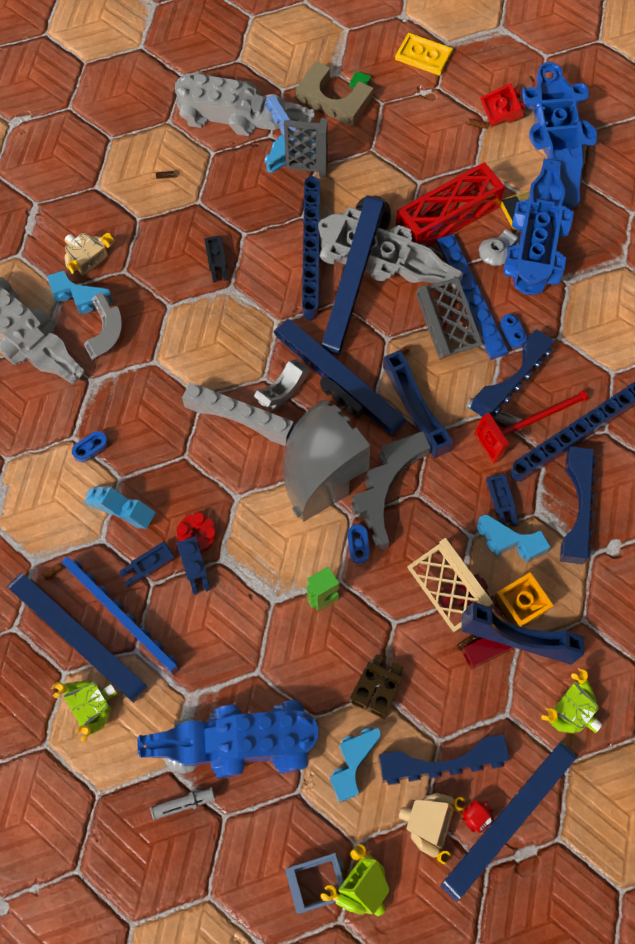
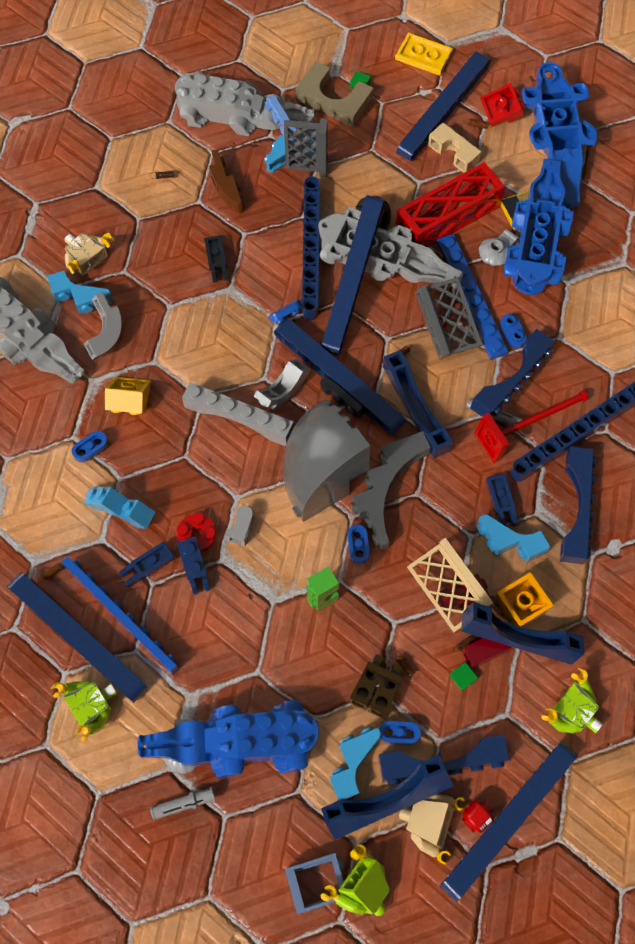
none -> yellow slope [105,377,151,415]
none -> reddish brown slope [209,149,245,214]
none -> light grey leg [225,506,254,546]
none -> blue plate [268,299,302,324]
none -> dark blue arch [321,755,453,840]
none -> blue plate [379,721,421,745]
none -> dark orange piece [395,651,417,682]
none -> dark blue beam [396,51,491,162]
none -> tan arch [428,123,481,173]
none -> green tile [449,662,478,692]

